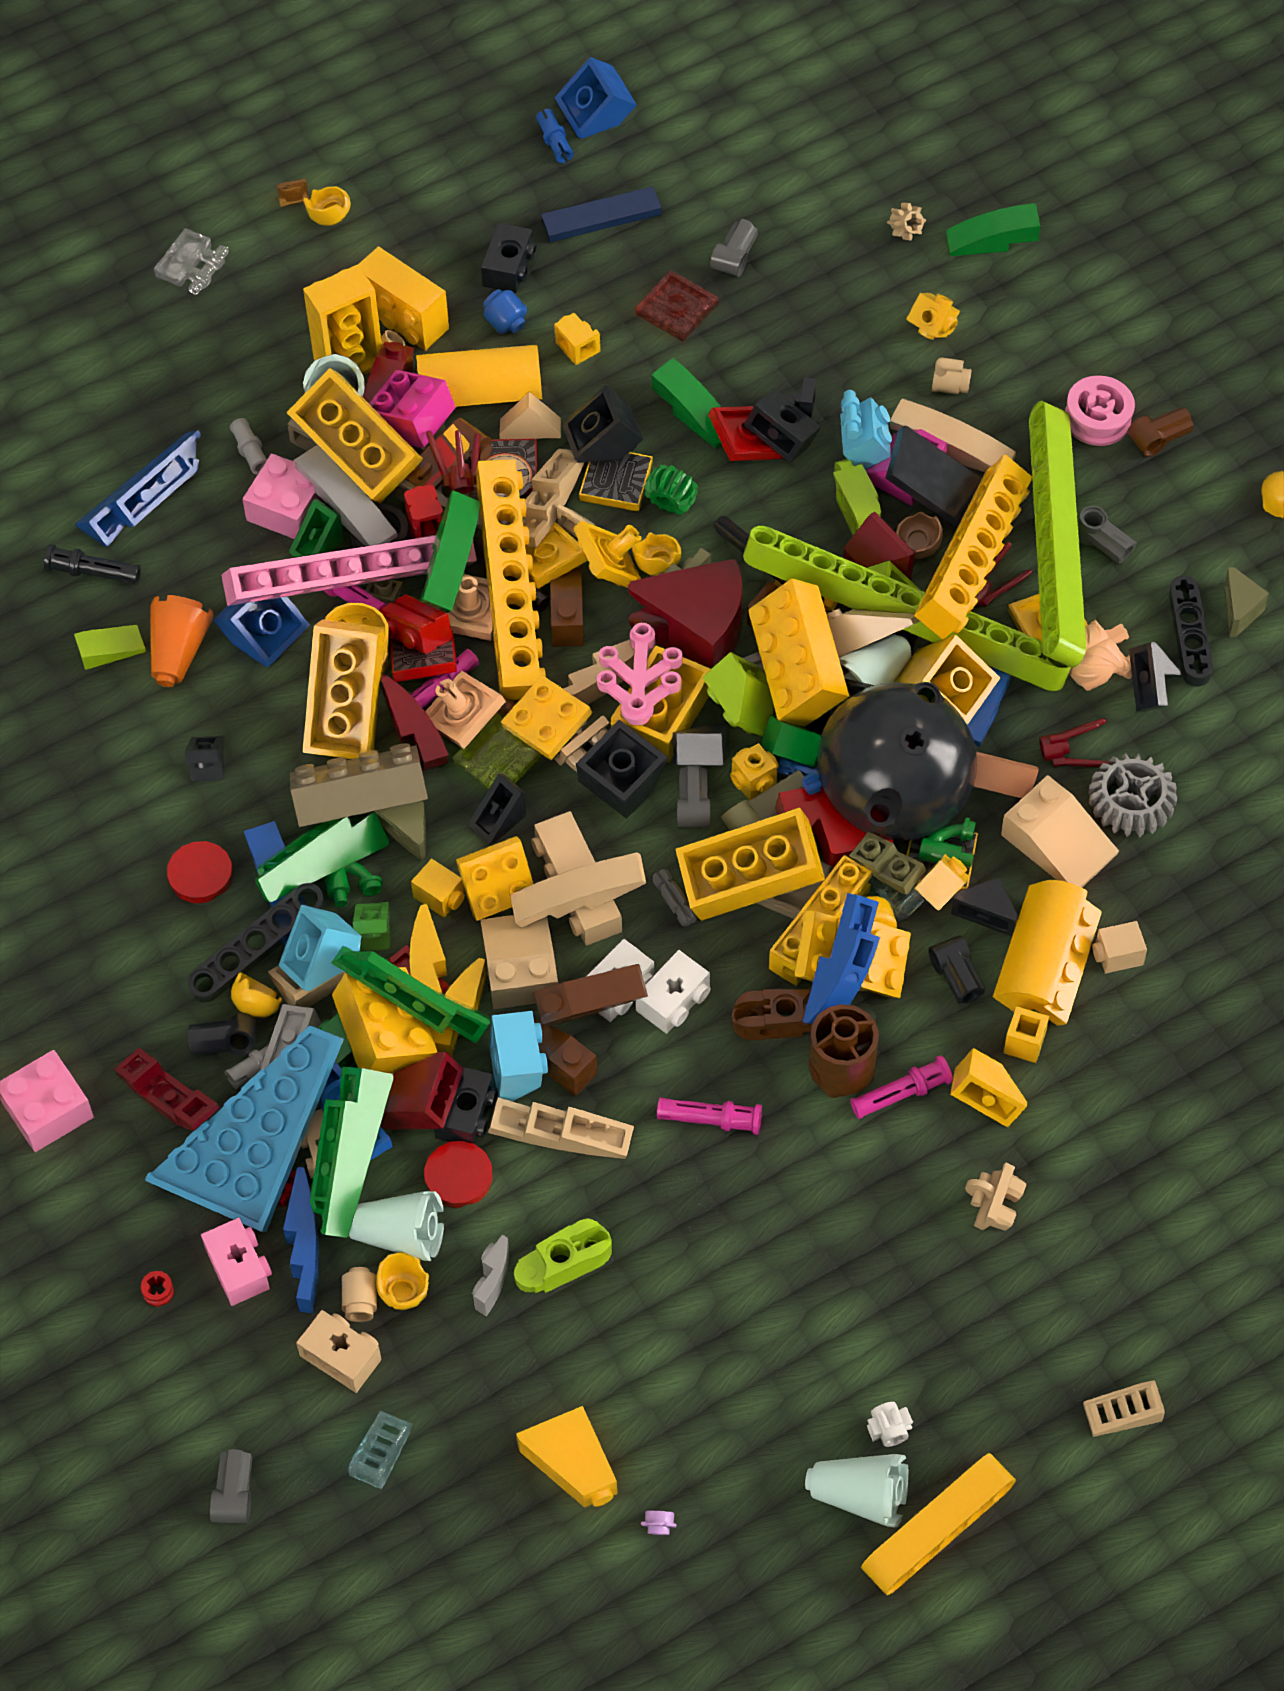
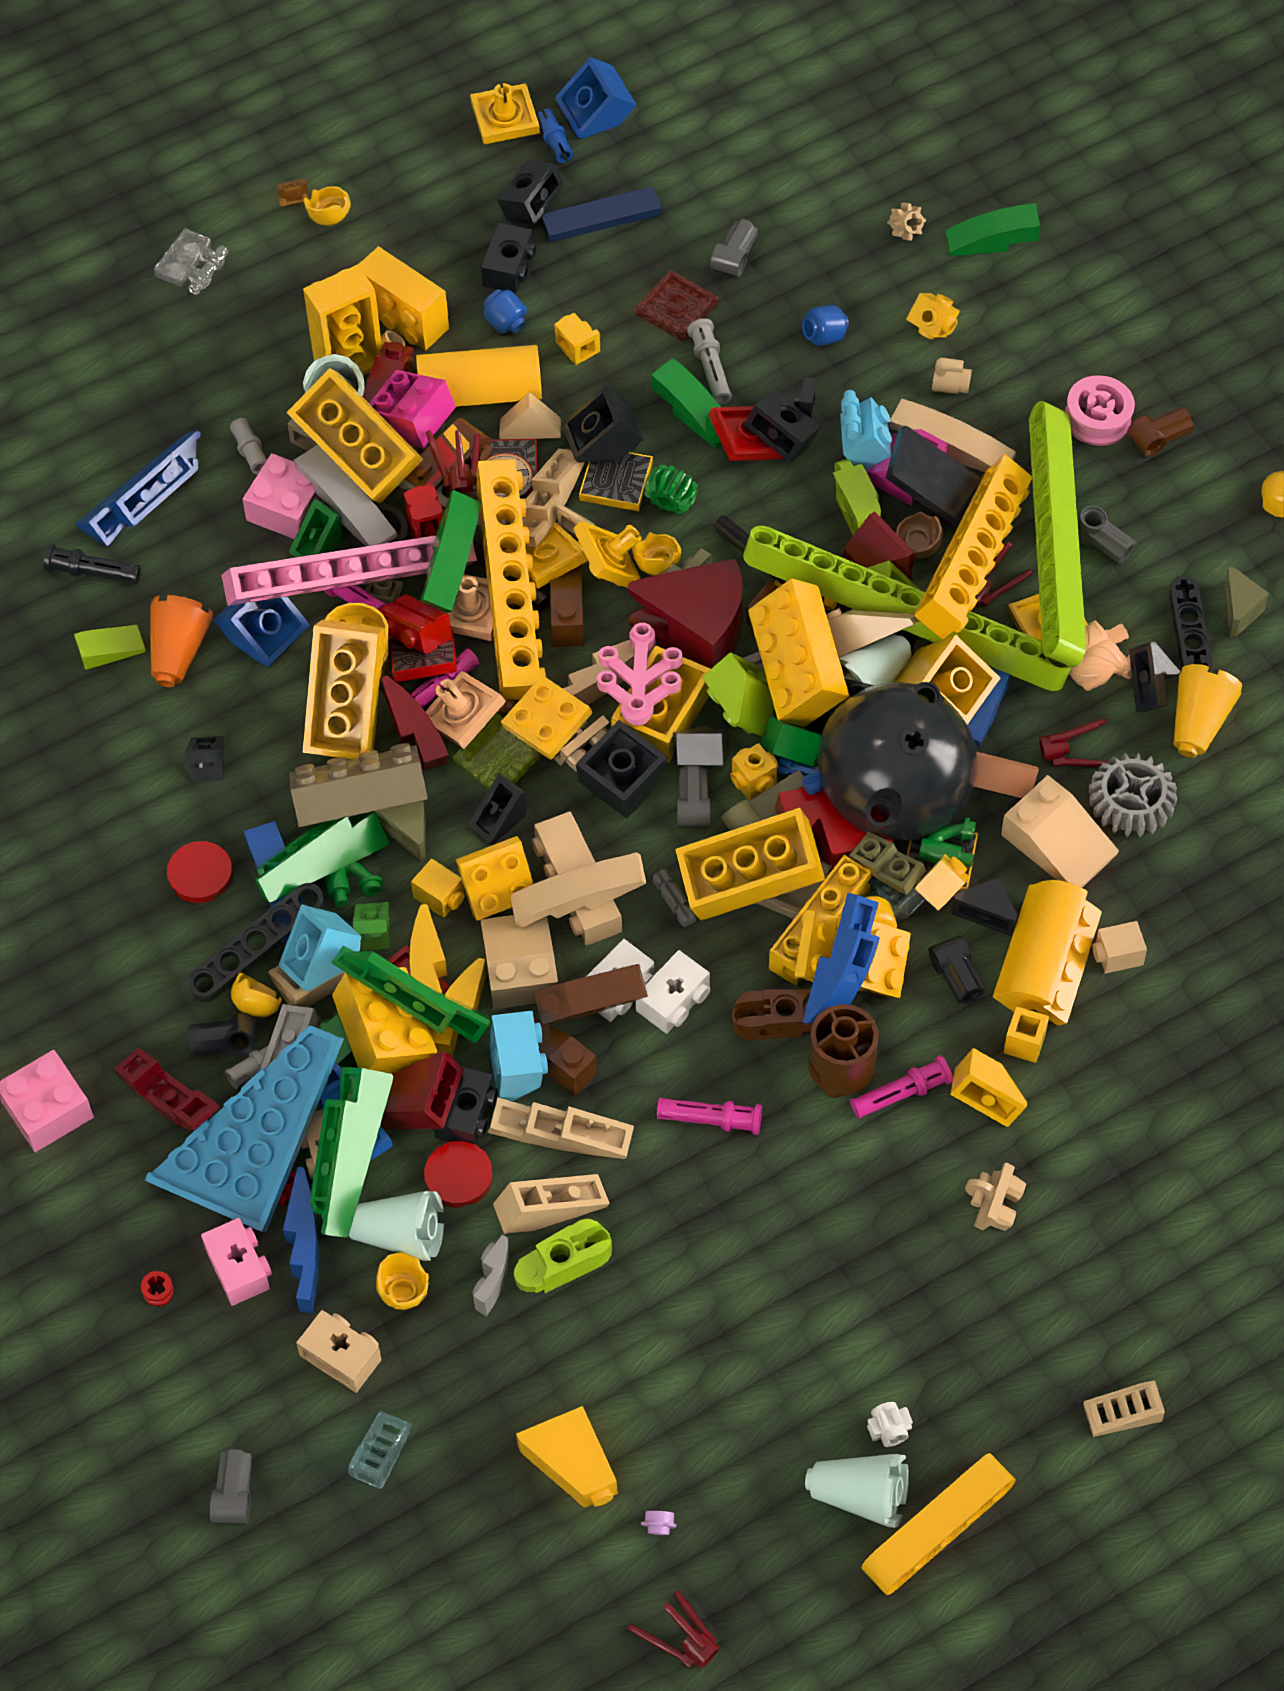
tan brick [342,1267,377,1322] -> none
none -> yellow plate [470,83,540,145]
none -> tan slope [493,1174,610,1234]
none -> black brick [497,159,564,225]
none -> dark red plant [628,1590,720,1669]
none -> light grey pin [687,319,732,405]
none -> blue head [802,304,849,346]
none -> yellow cone [1173,664,1242,758]

